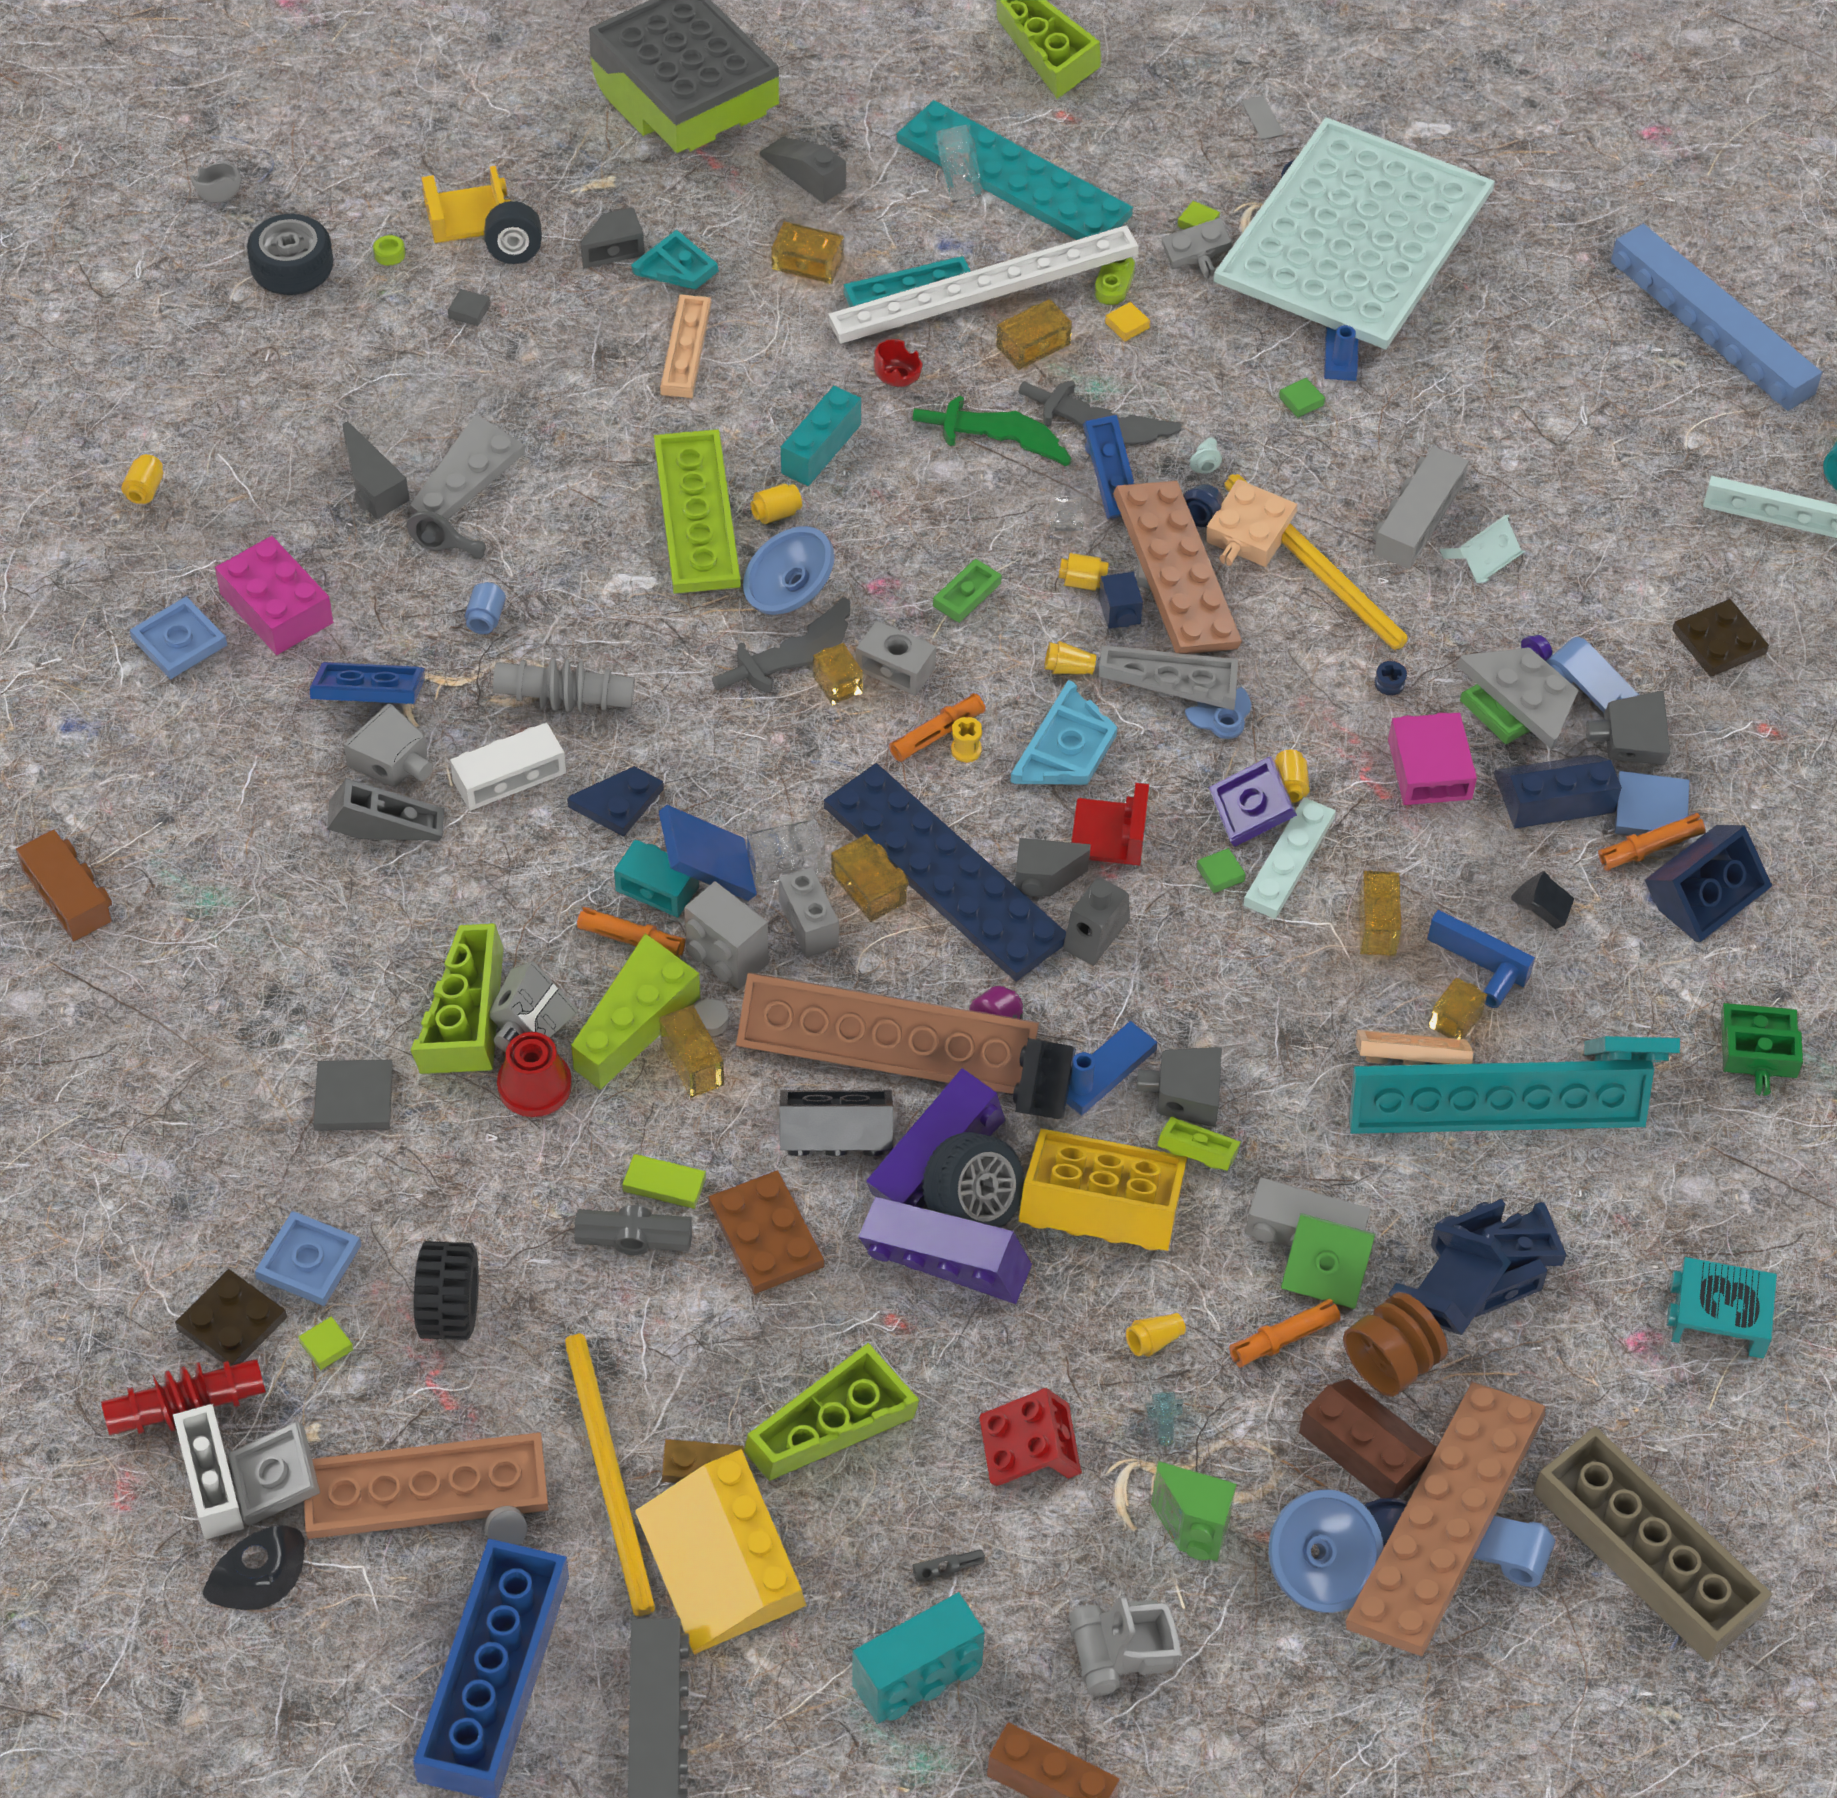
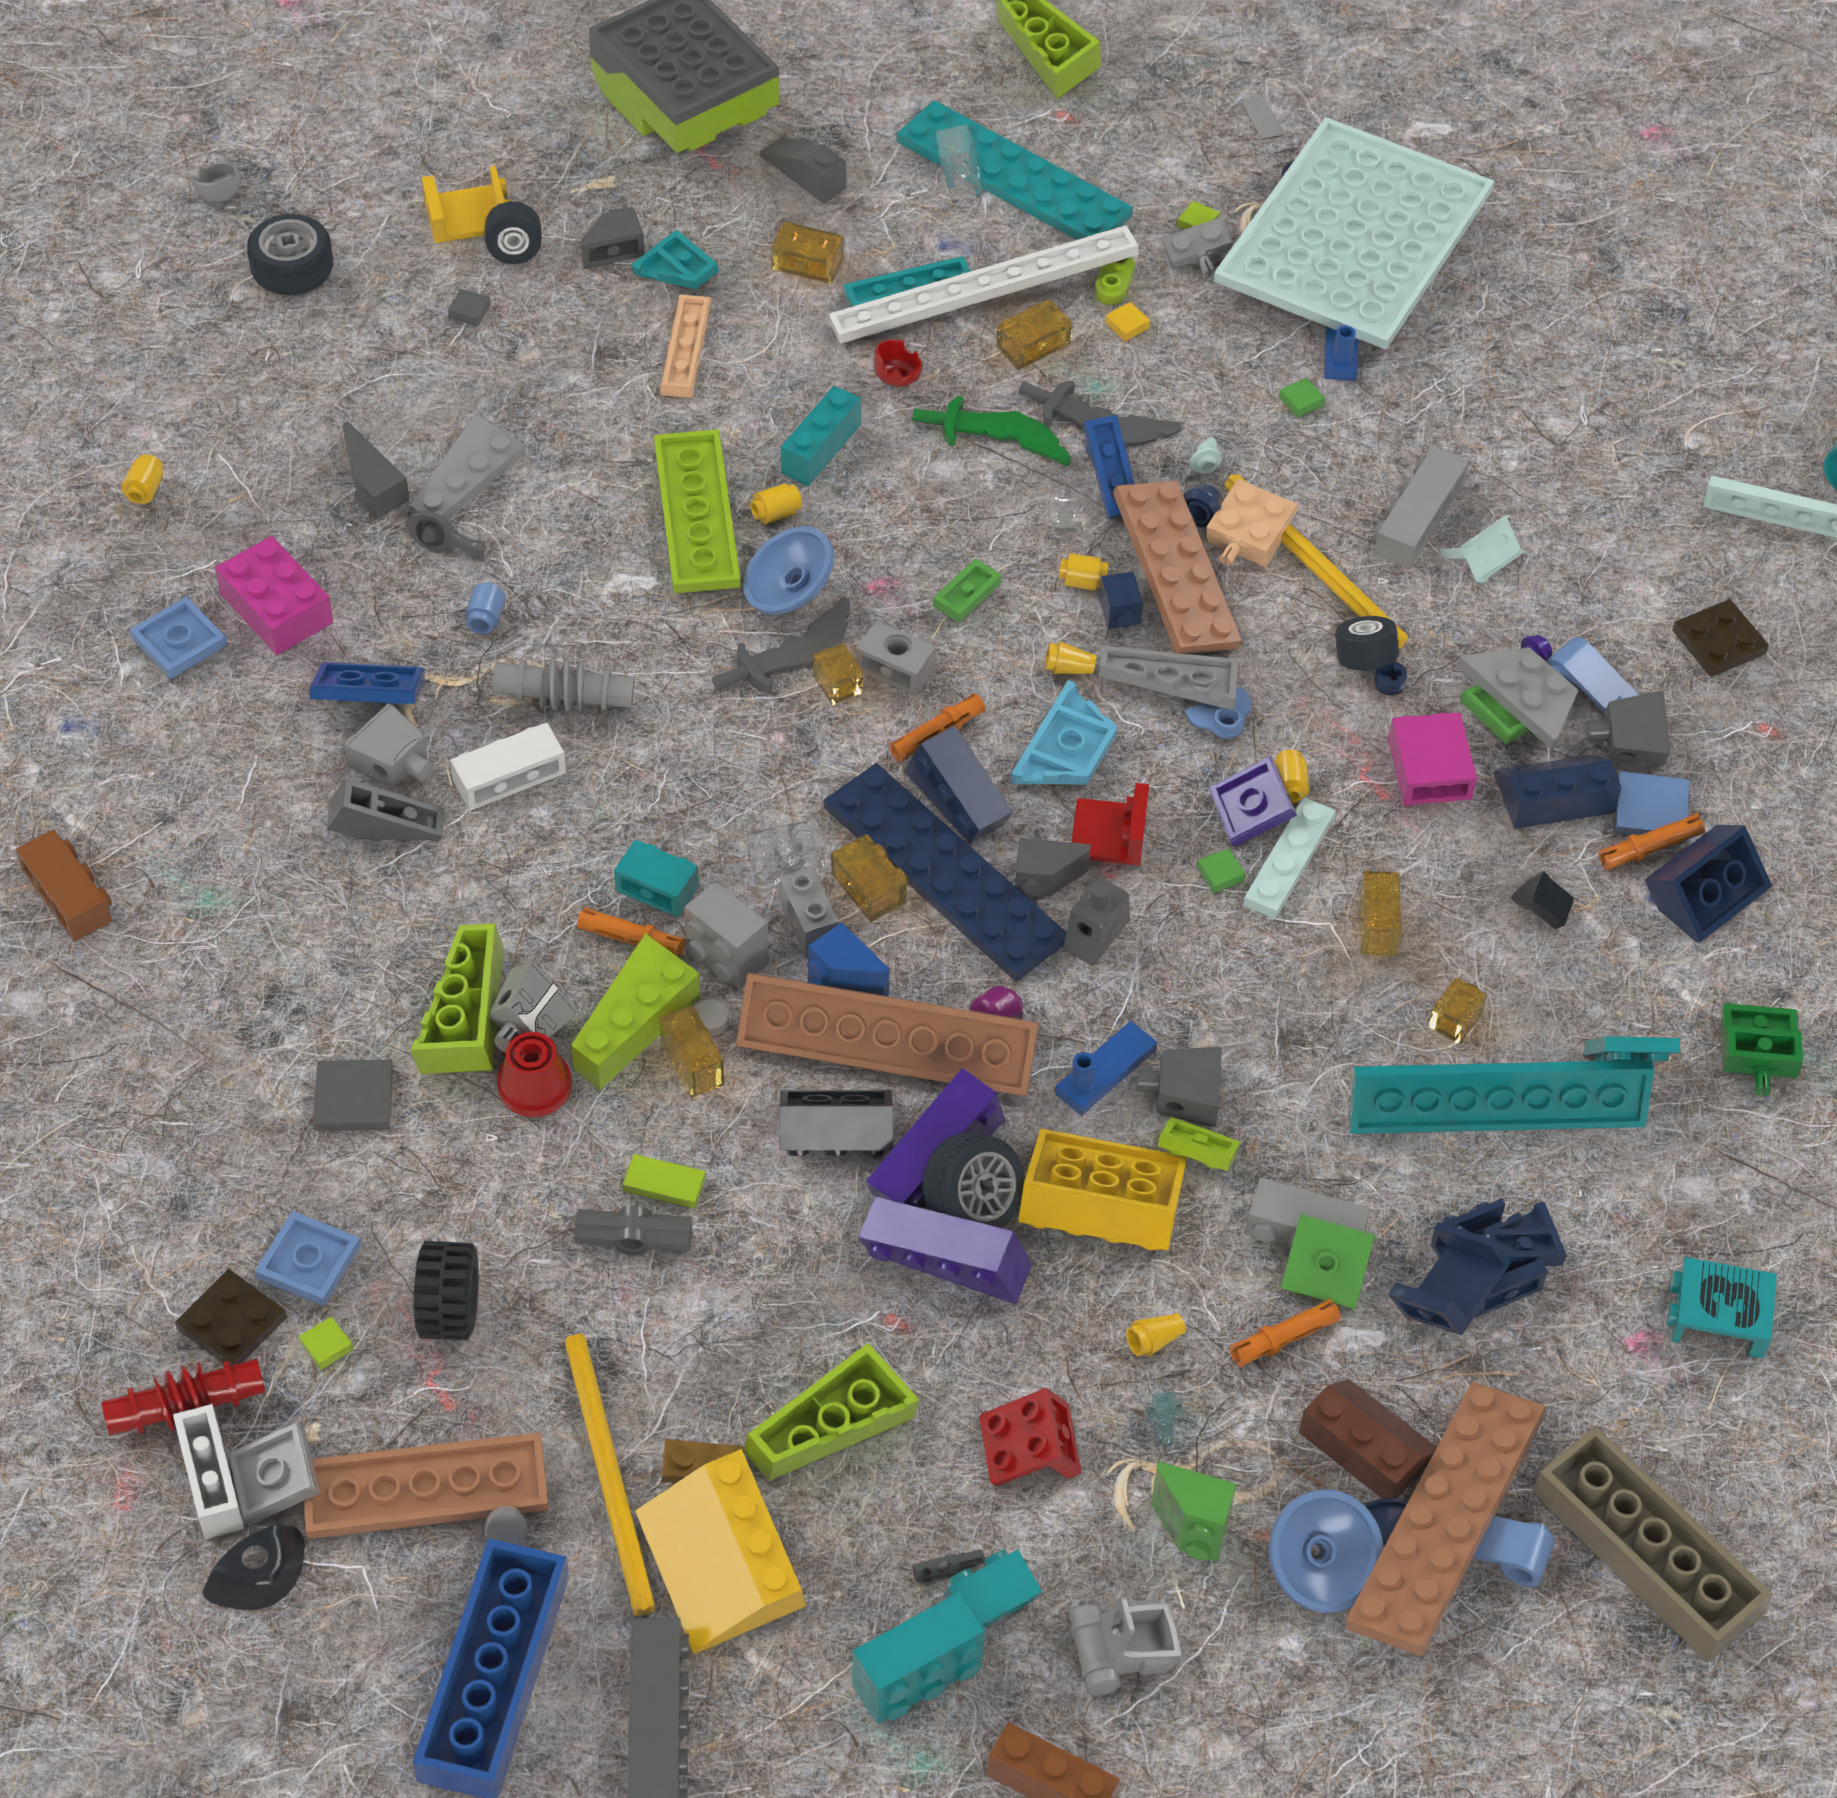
lime tile [373,235,406,266] -> none
dark blue wing [567,766,664,837] -> none
blue tile [659,805,757,901] -> none
dark orange plate [708,1170,824,1294] -> none
yellow bush [951,717,982,763] -> none
black bracket [1013,1038,1076,1120] -> none
dark orange wheel [1343,1292,1448,1397] -> none
light nougat plate [1356,1029,1474,1065] -> none
blue piece [1427,910,1535,1008] -> none
medium blue brick [1611,223,1822,411] -> none
none -> blue slope [807,922,890,996]
none -> wedge [903,726,1013,844]
none -> teal brick [943,1549,1042,1629]
none -> black wheel [1335,616,1399,670]

